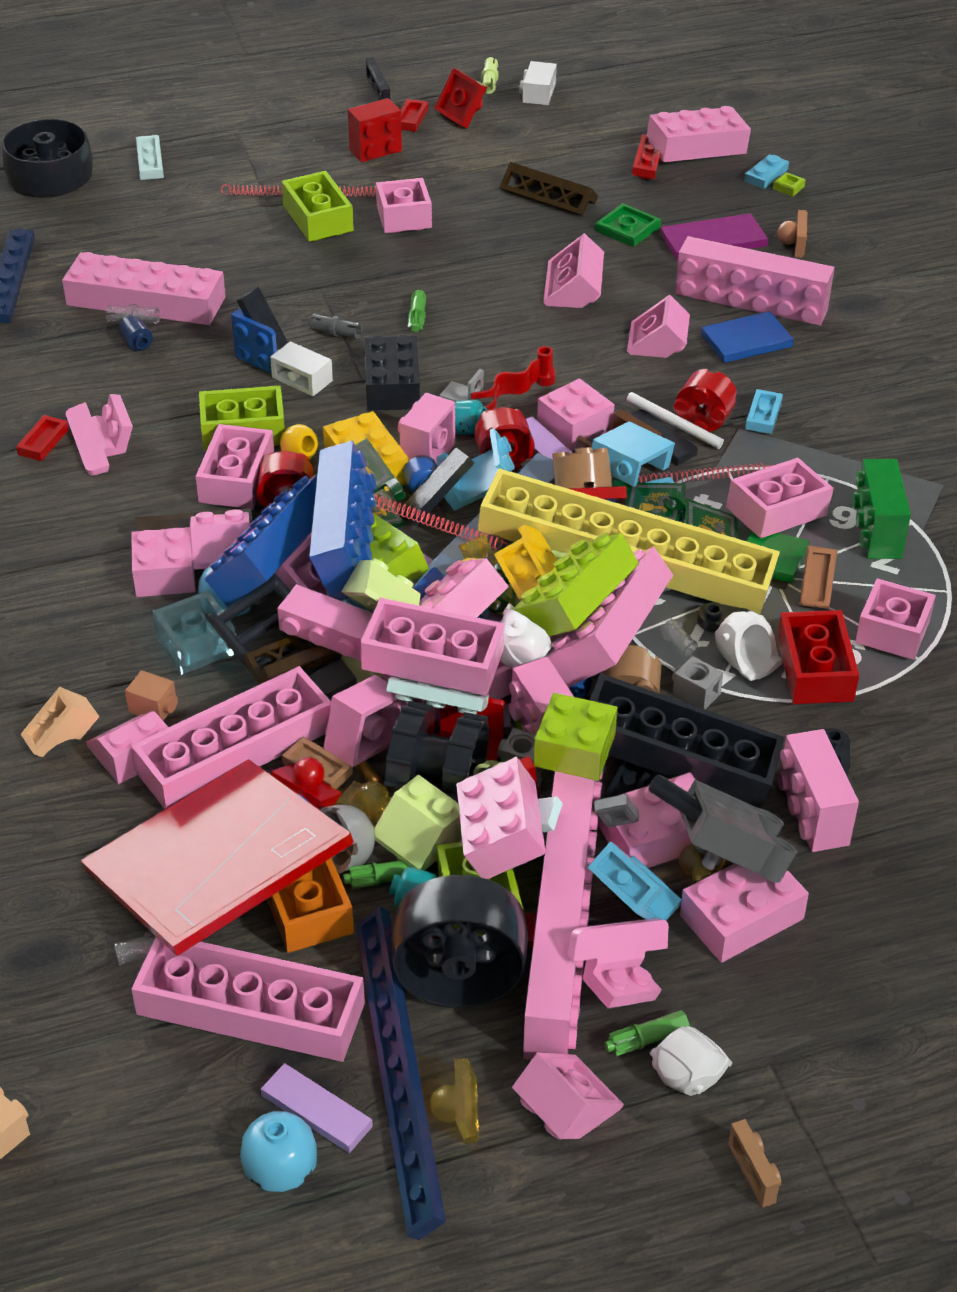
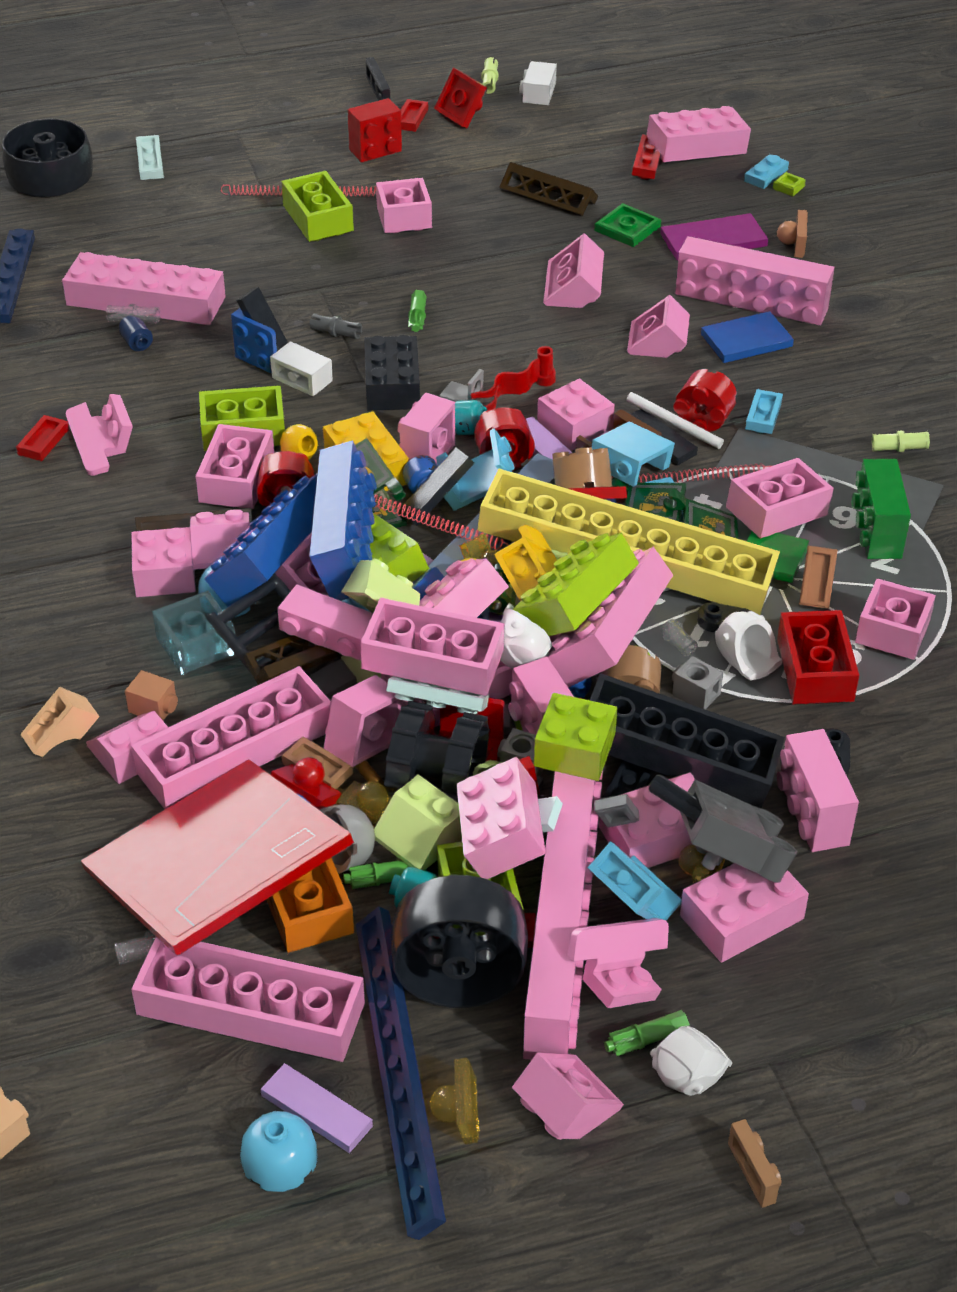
none -> yellowish green pin [872,431,930,452]

